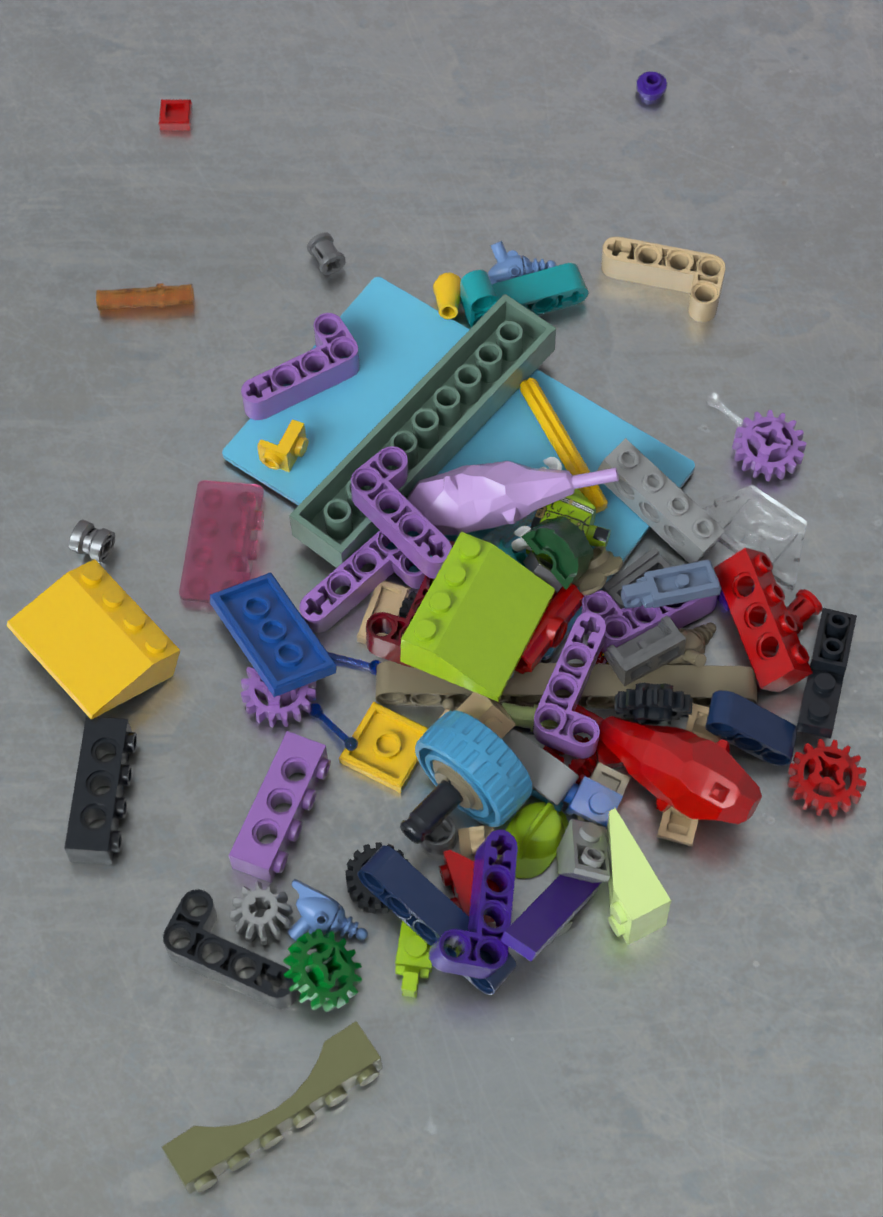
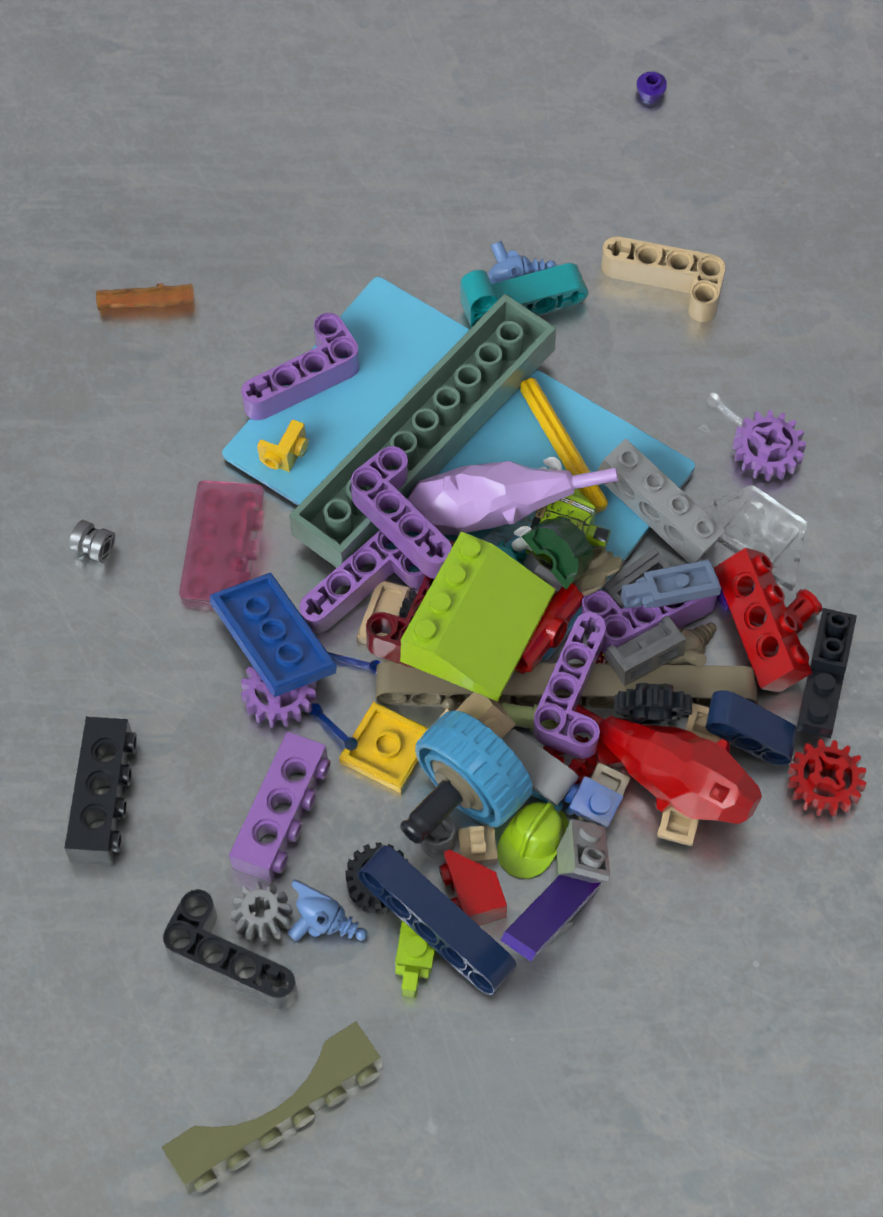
yellow slope [6,559,180,720] -> none
red tile [159,99,193,131] -> none
green gear [283,929,362,1012] -> none
flat silver bush [307,233,346,275] -> none
dark purple beam [429,830,518,979] -> none
yellow cone [433,273,461,319] -> none
yellowish green slope [606,808,671,945] -> none

